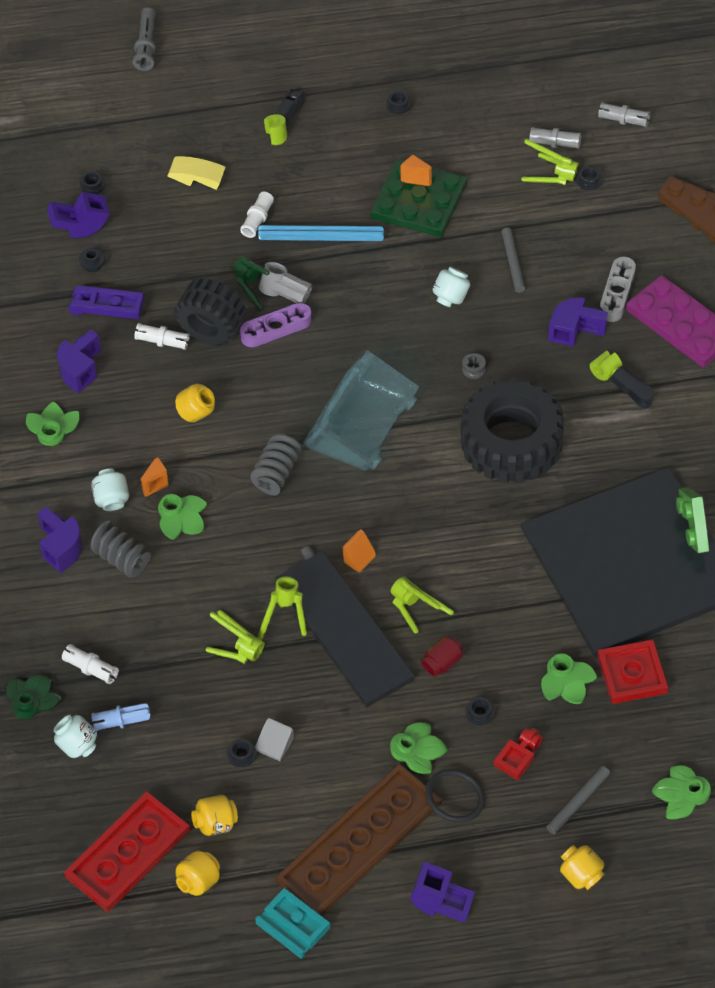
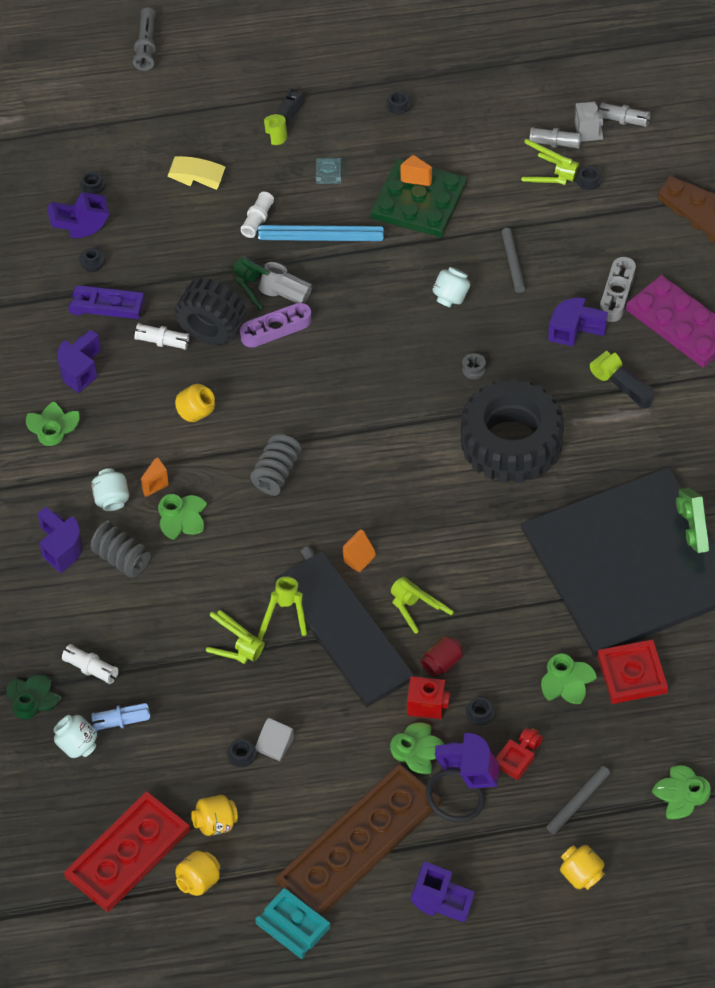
clear light blue windscreen [303,350,419,471] -> none
none -> clear light blue plate [316,158,341,184]
none -> red brick [407,677,450,719]
none -> dark purple brick [435,733,499,789]
none -> light grey brick [574,102,603,142]

